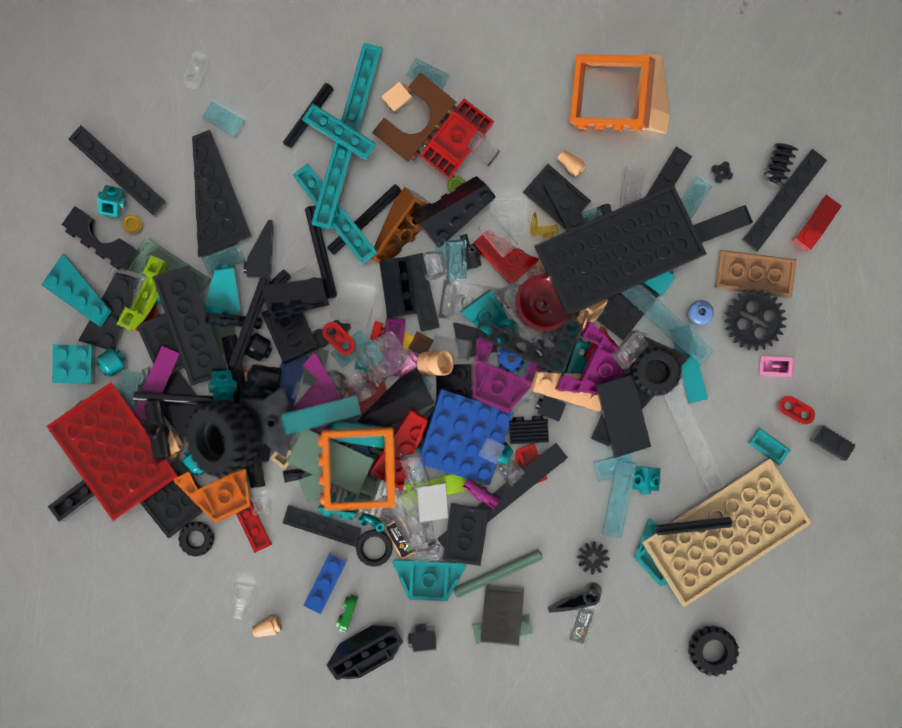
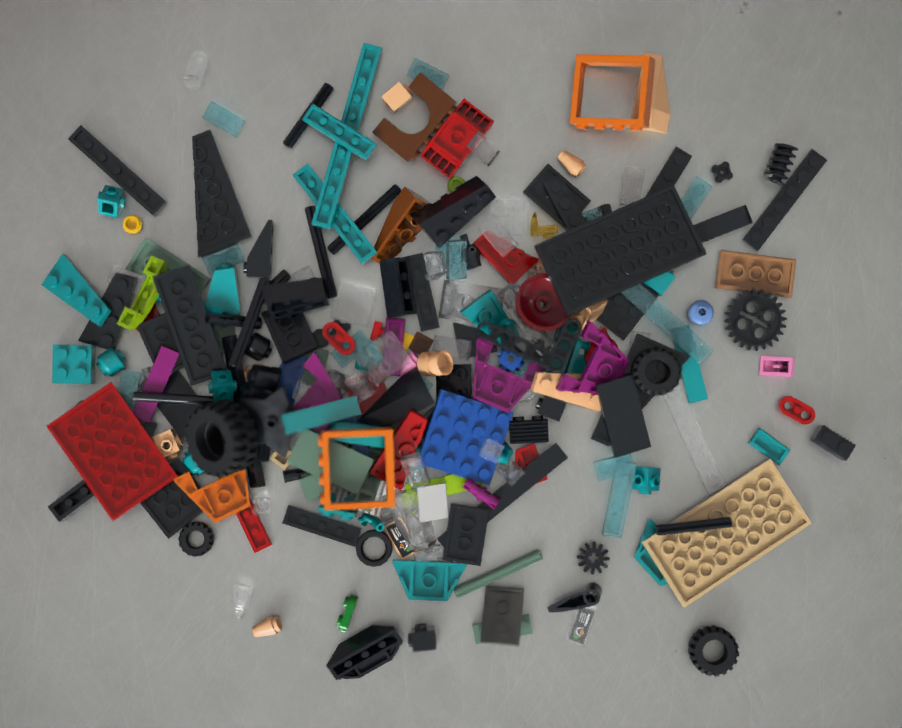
black arch [61,206,140,270] -> none
black piece [144,401,171,461] -> none
blue brick [303,552,347,614] -> none
clear plate [612,330,649,369] -> none
red slope [792,194,842,251] -> none

